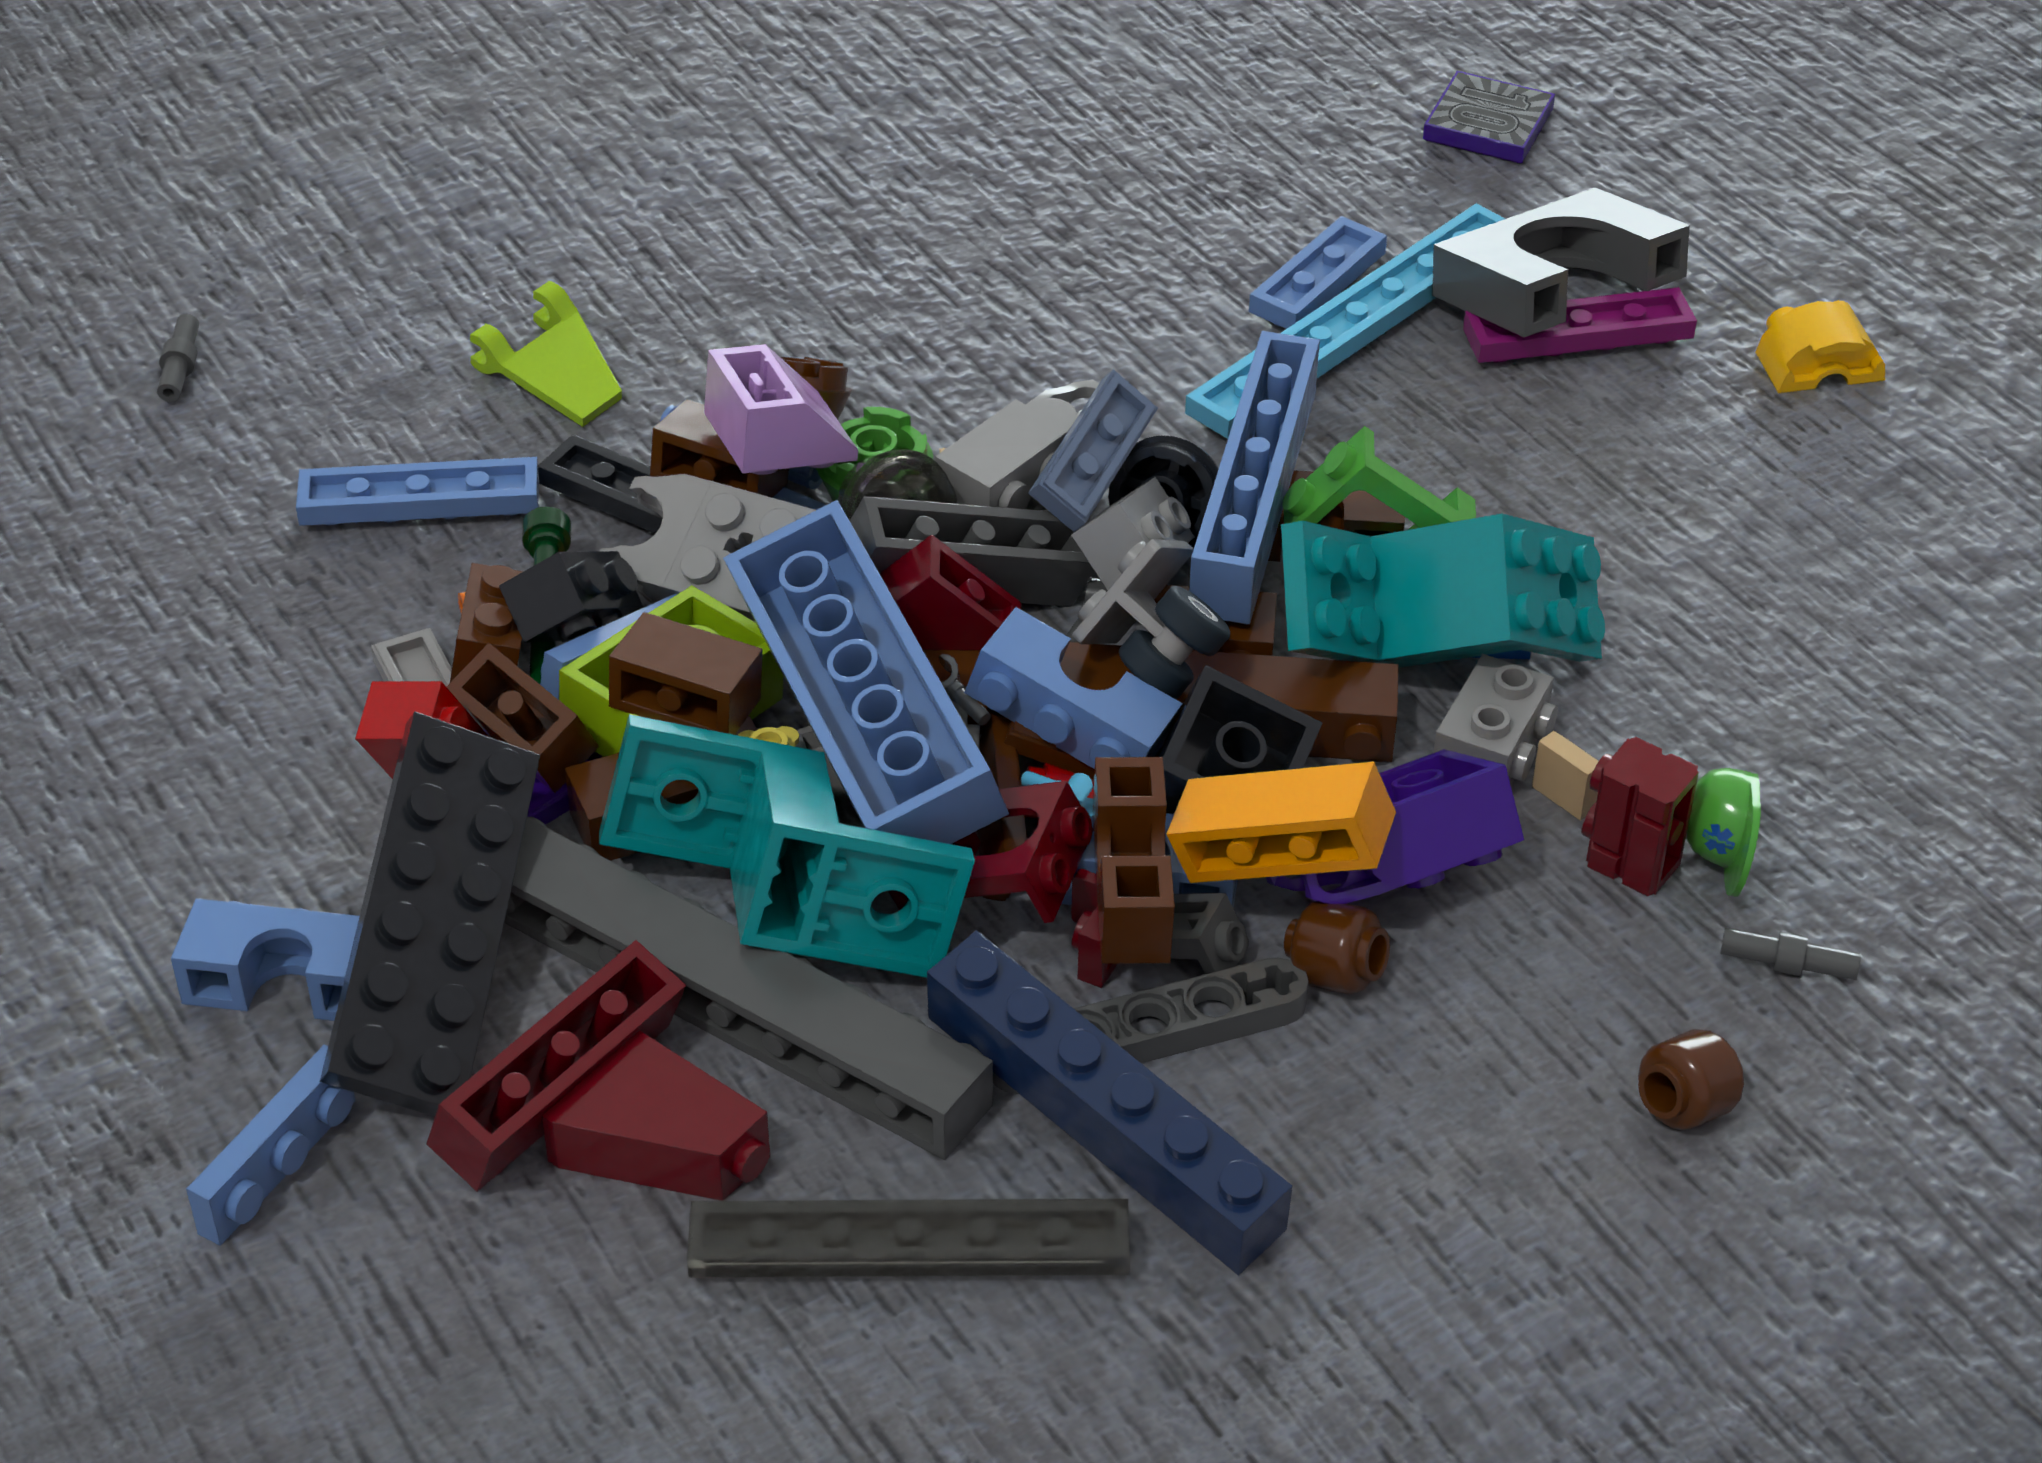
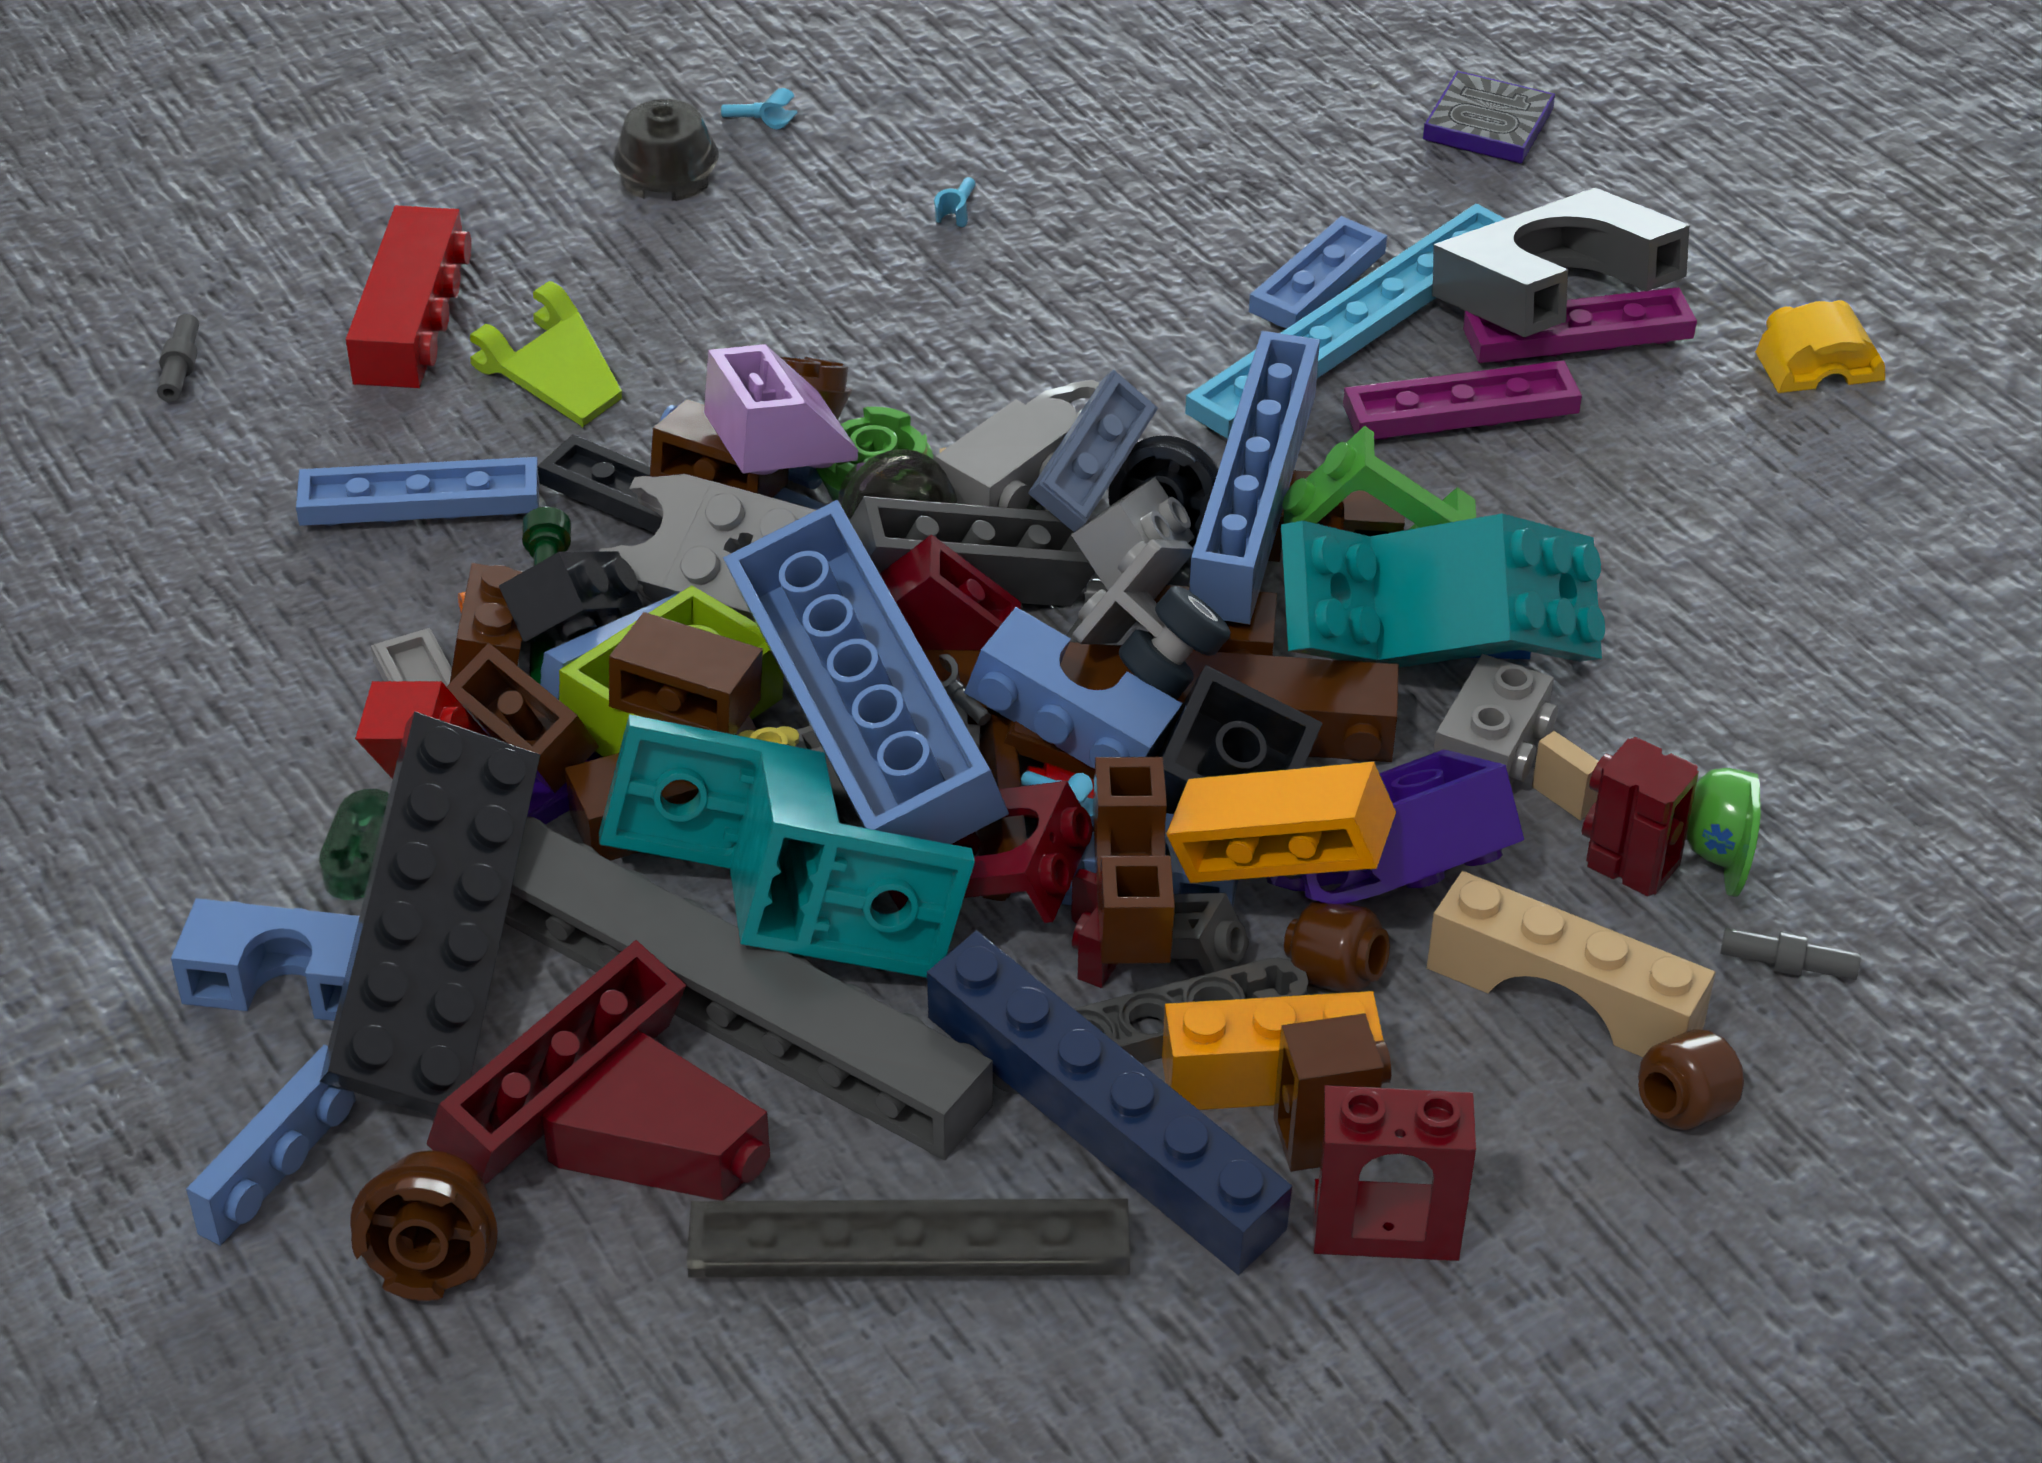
none -> clear green beam [319,789,389,900]
none -> red brick [346,205,471,388]
none -> reddish brown cone [350,1151,498,1301]
none -> clear smoke cone [613,99,719,201]
none -> medium azure hand [721,88,798,130]
none -> medium azure hand [934,177,976,227]
none -> light orange brick [1162,991,1384,1110]
none -> reddish brown brick [1273,1013,1392,1172]
none -> dark red panel [1313,1085,1476,1261]
none -> magenta plate [1343,360,1582,440]
none -> tan arch [1427,871,1716,1057]

